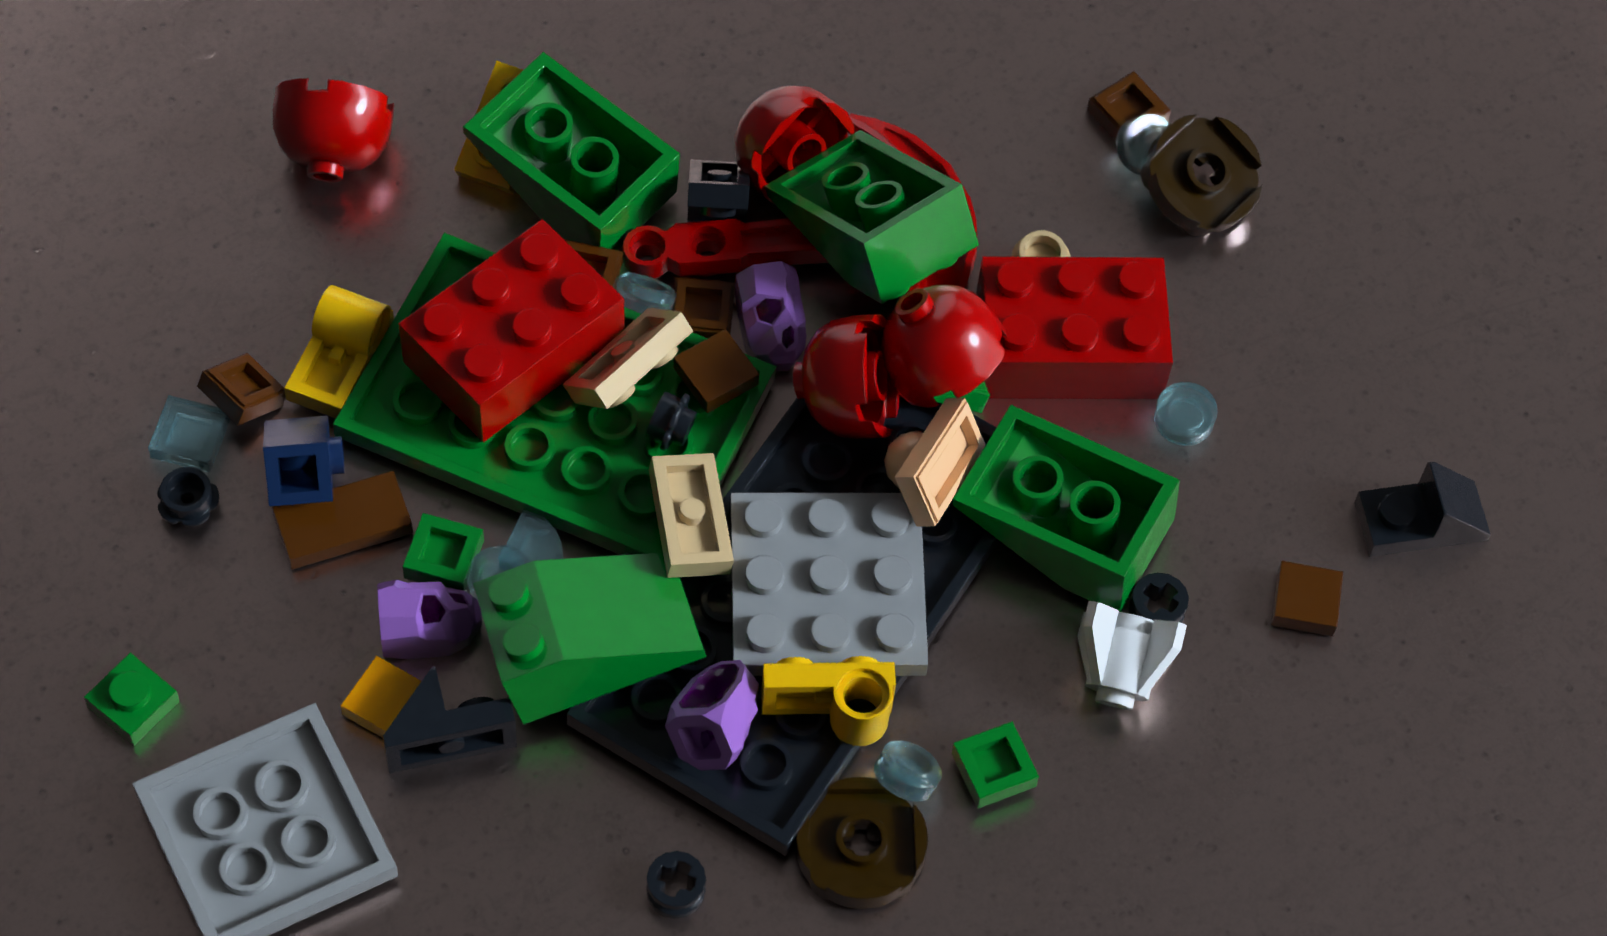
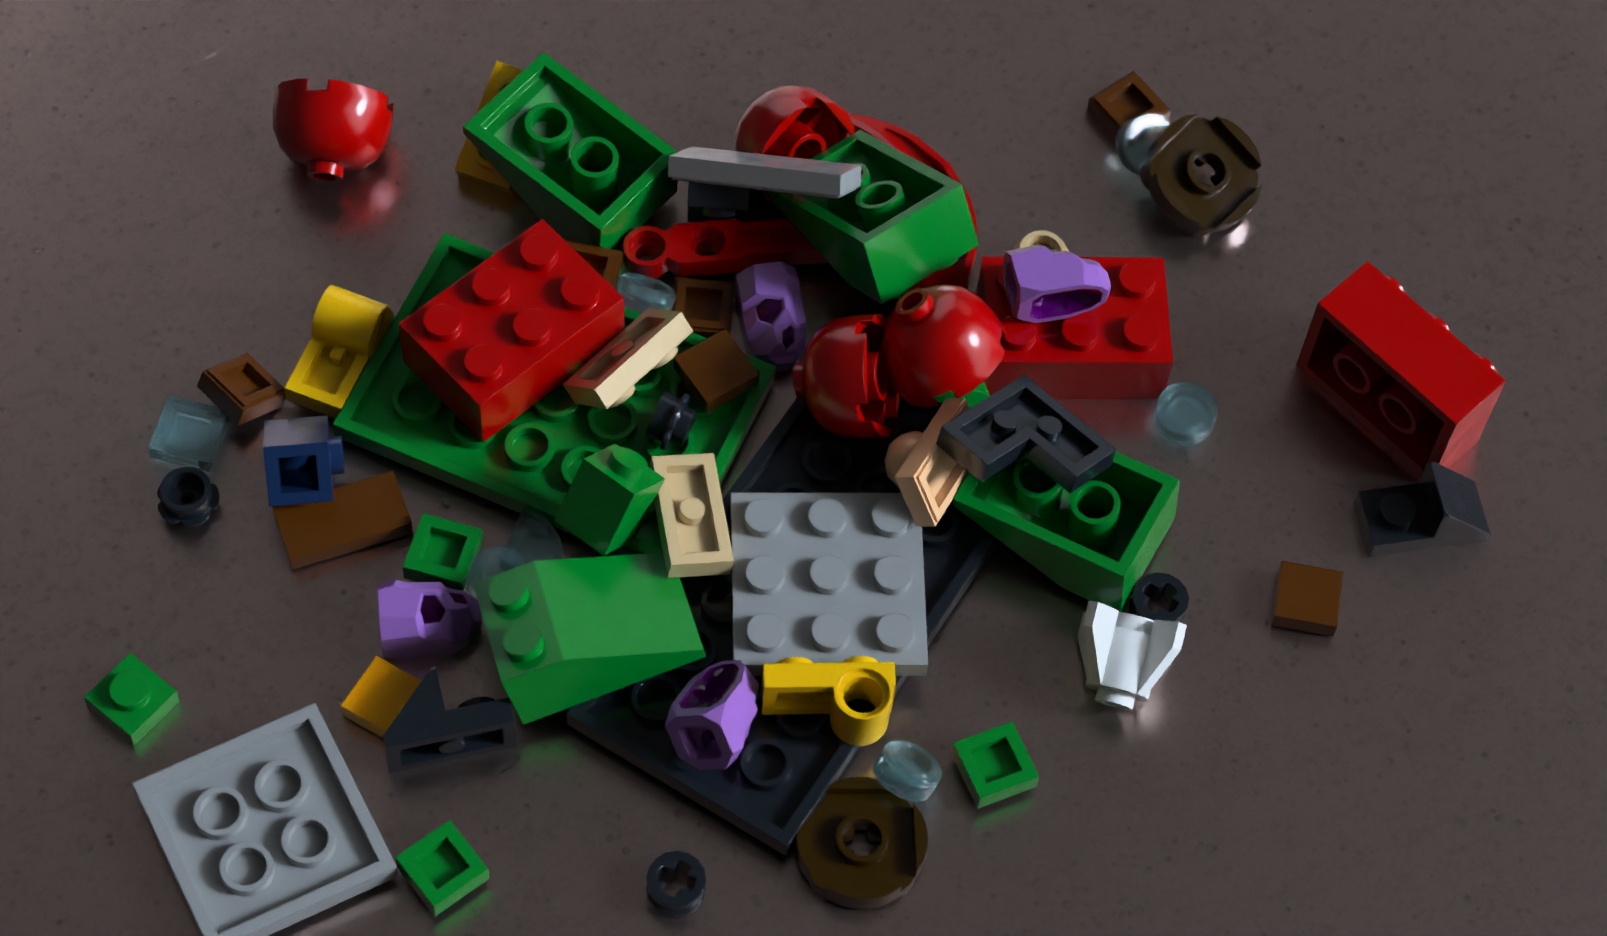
none -> green plate [395,820,489,916]
none -> green brick [554,444,665,556]
none -> light grey tile [668,146,862,199]
none -> black plate [936,374,1117,493]
none -> medium lavender rock [1002,244,1111,323]
none -> red brick [1296,261,1506,476]

